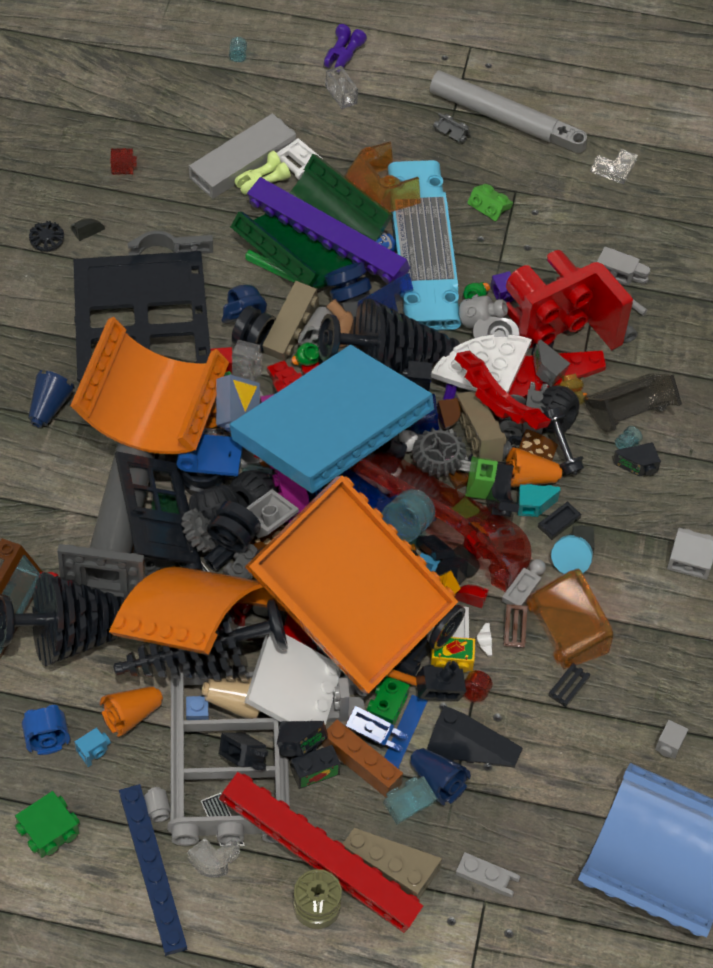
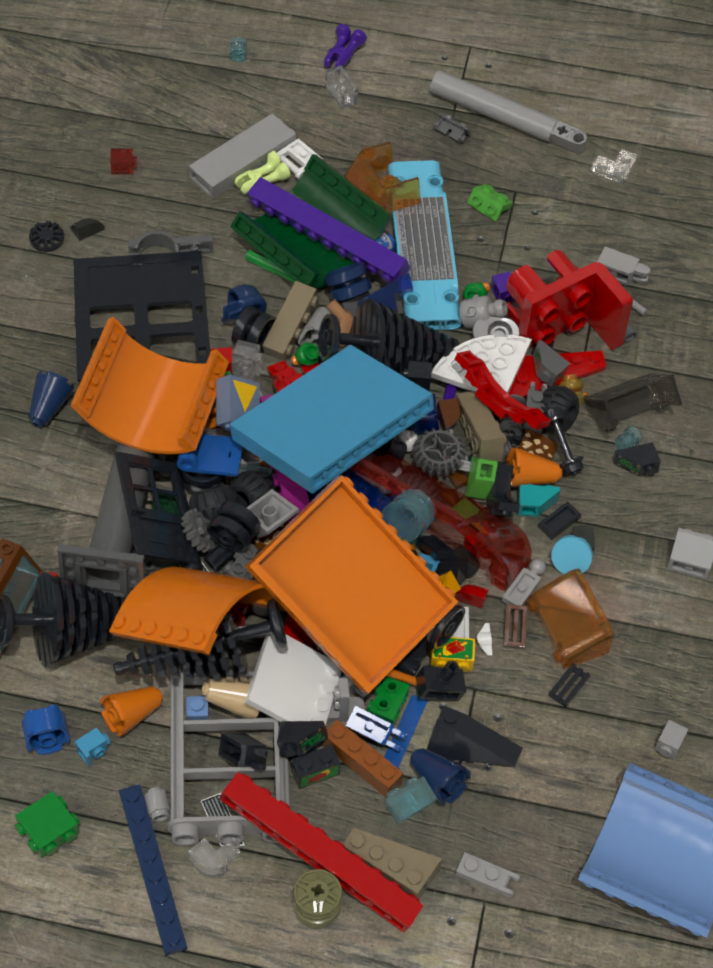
clear red head [464,670,493,702] -> none

